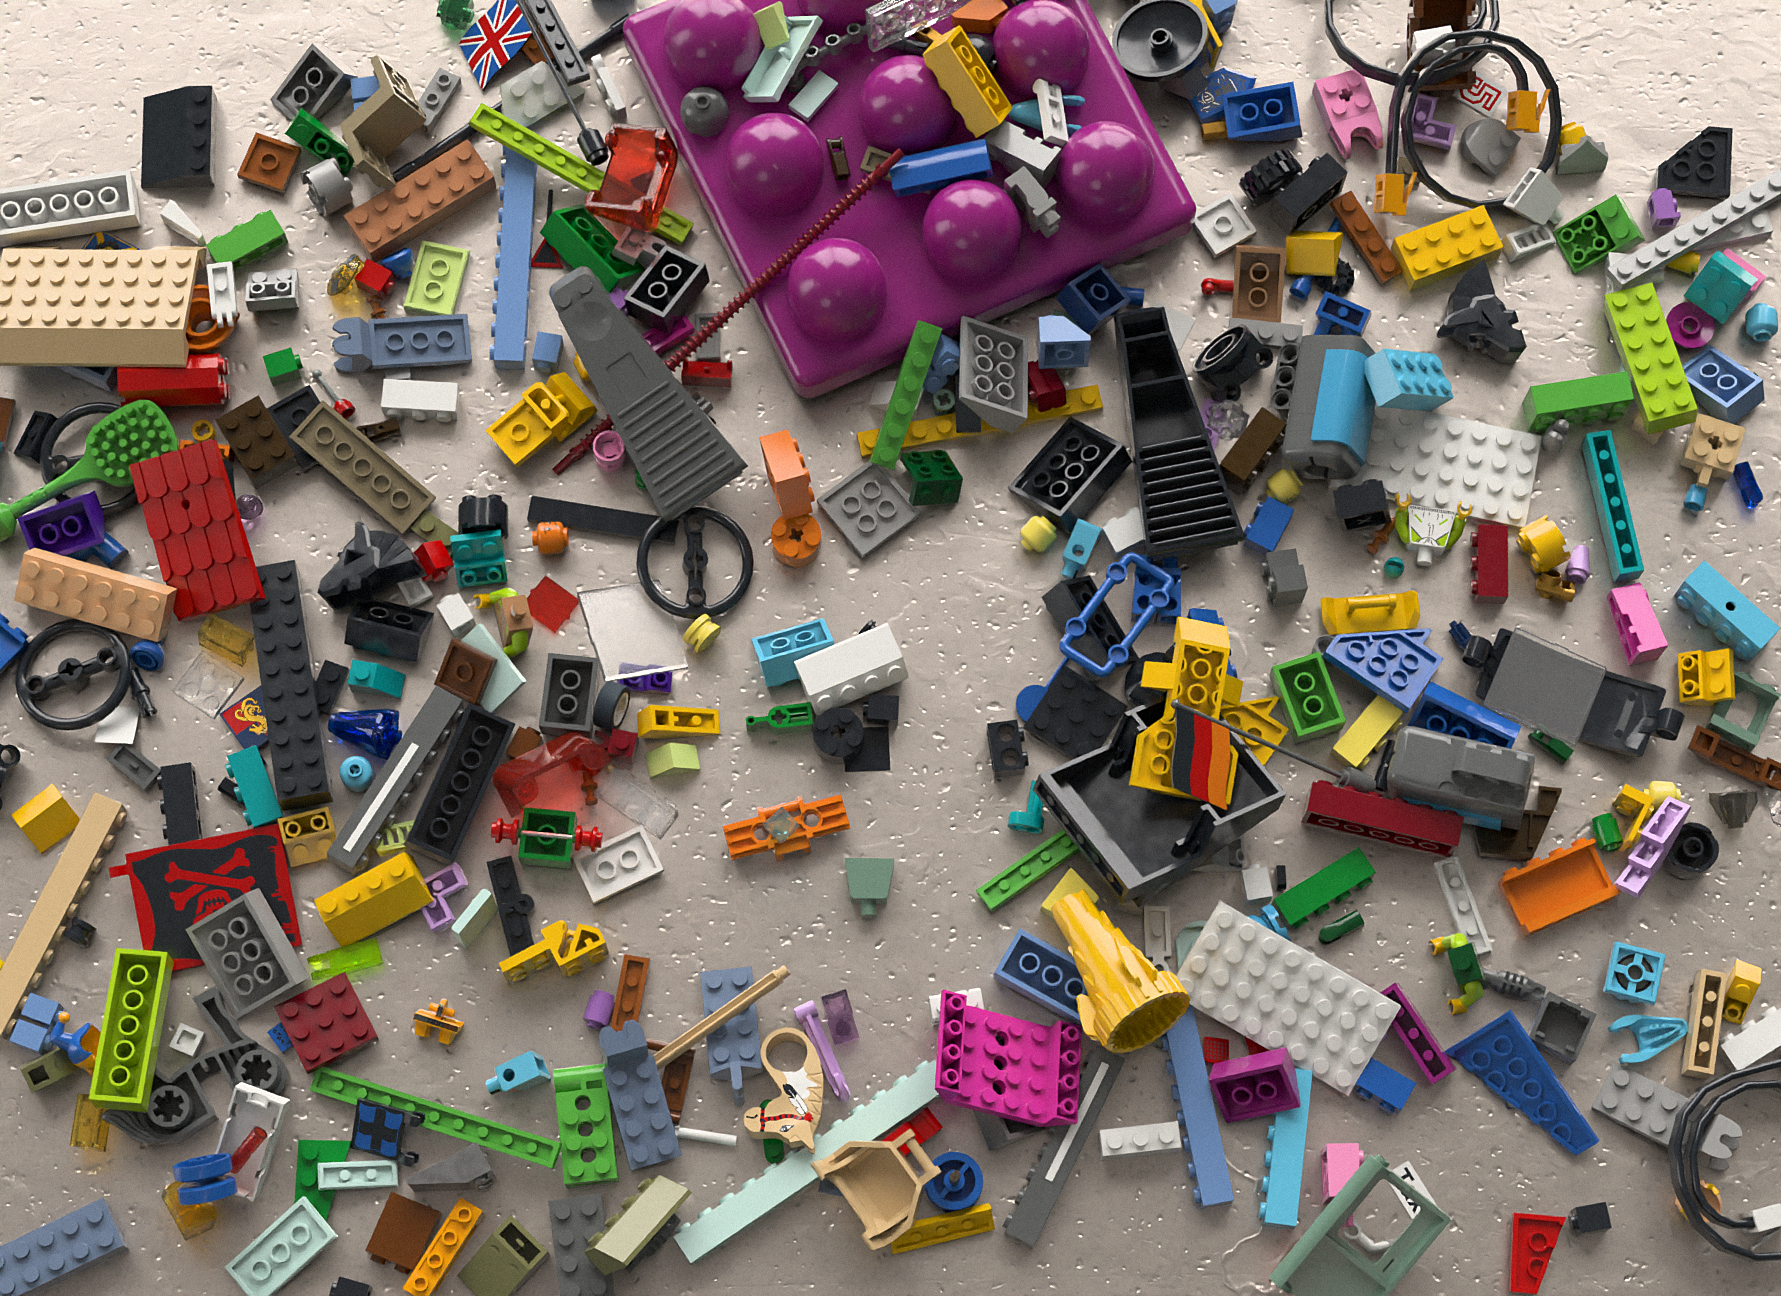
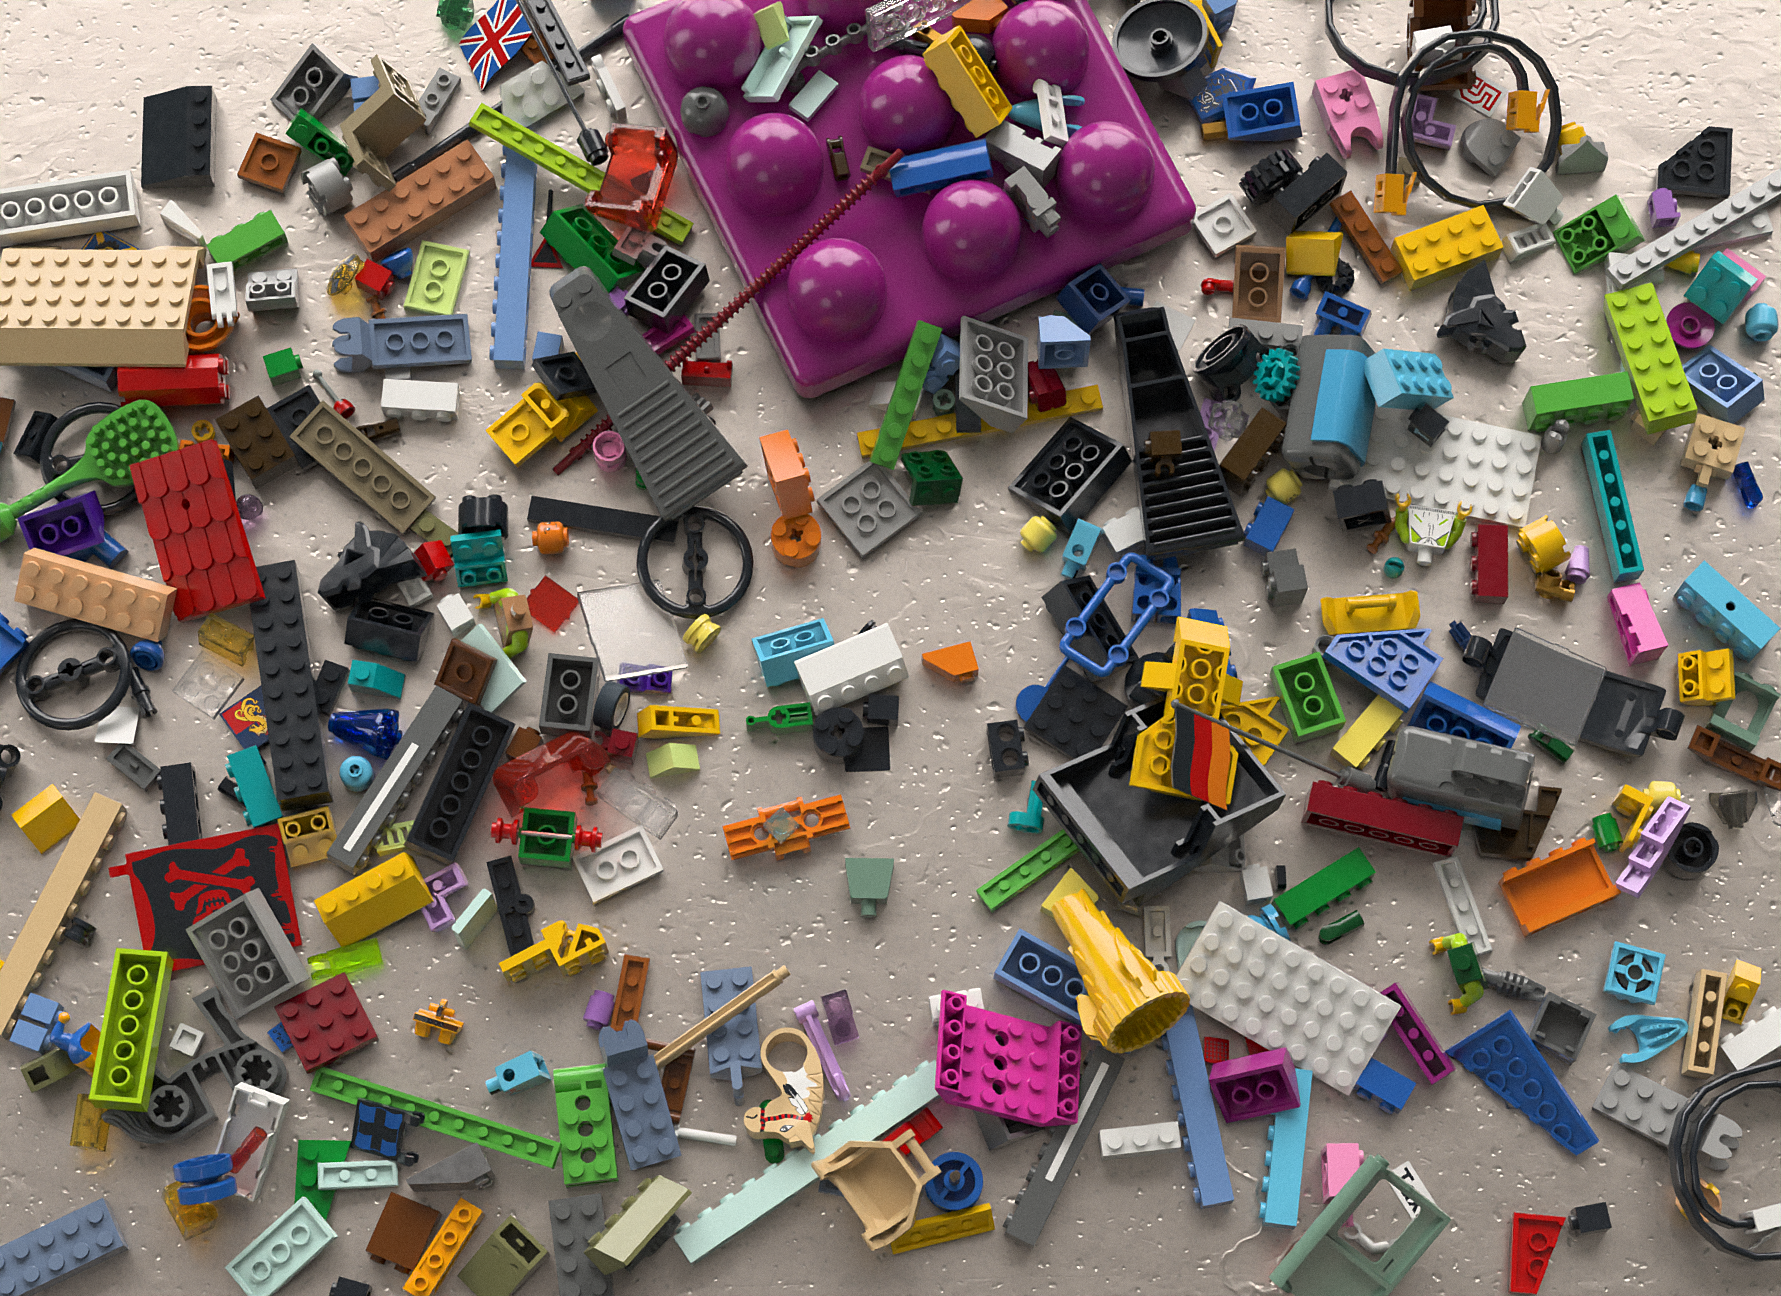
none -> black plate [531,352,597,401]
none -> orange slope [921,641,979,683]
none -> dark brown brick [1144,430,1182,477]
none -> teal gear [1253,348,1300,403]
none -> black brick [1407,403,1450,448]

